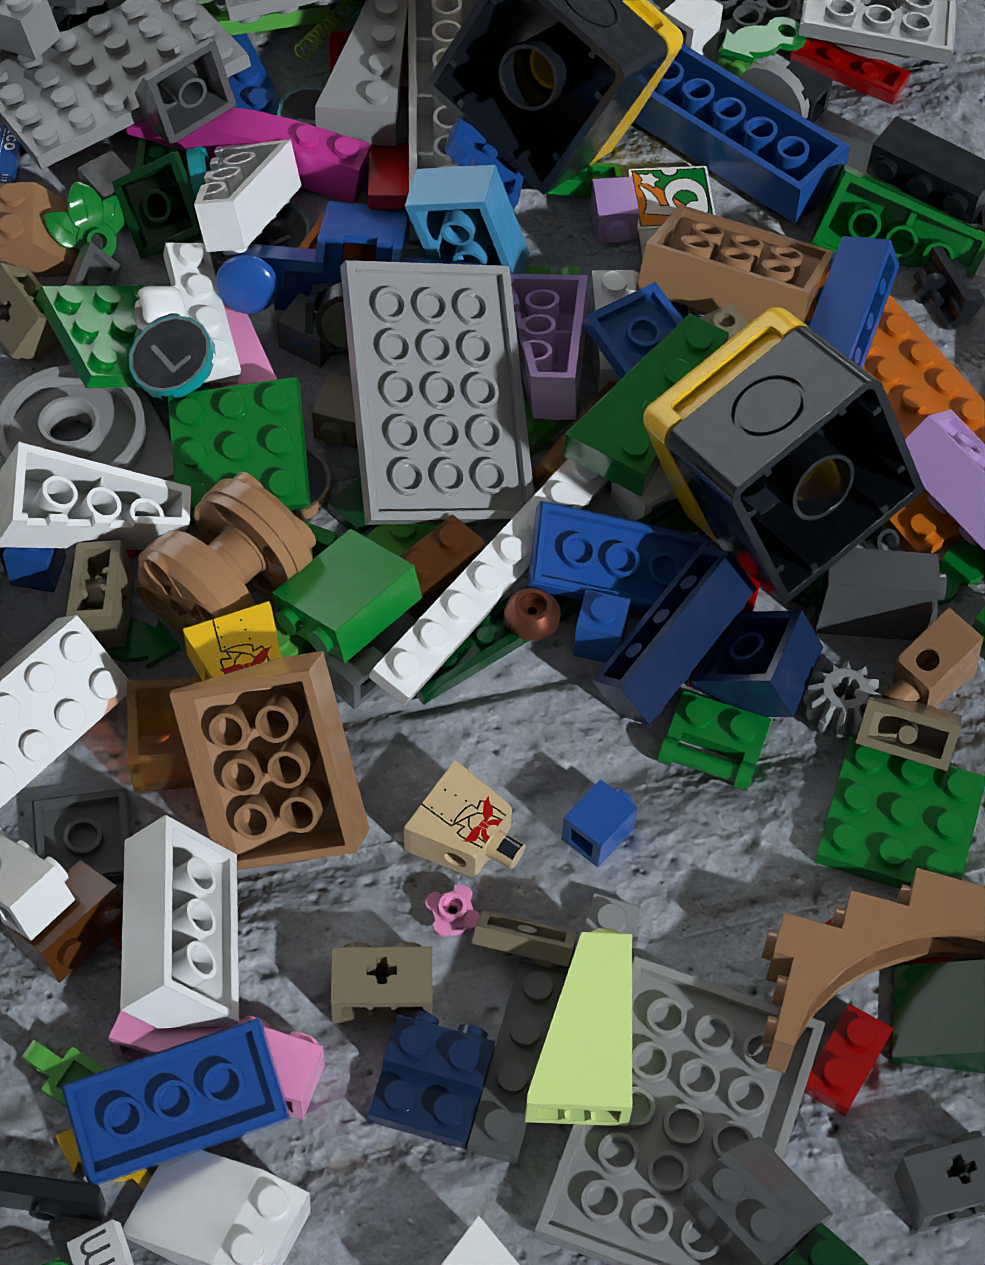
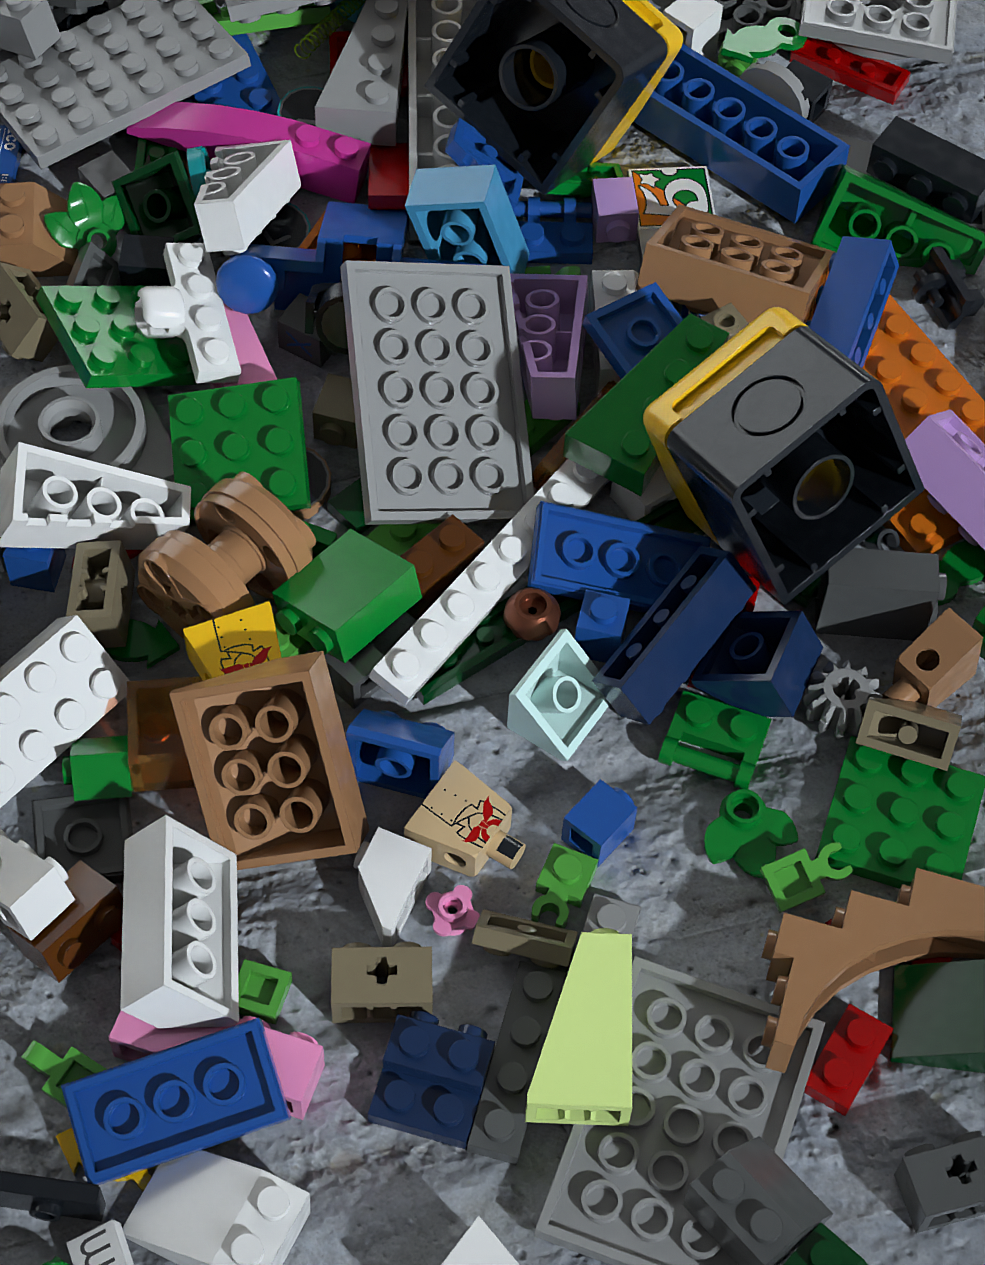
black tile [129,315,216,399] -> none
dark grey slope [134,37,237,145] -> none
none -> green brick [62,735,135,801]
none -> black brick [118,234,174,286]
none -> bright green plate [238,959,292,1025]
none -> blue slope [346,709,455,799]
none -> white slope [354,827,432,947]
none -> light aqua slope [507,629,610,761]
none -> blue plate [513,197,593,264]
none -> bright green plate [531,843,599,929]
none -> green plate [704,789,798,879]
none -> bright green plate [759,842,853,913]

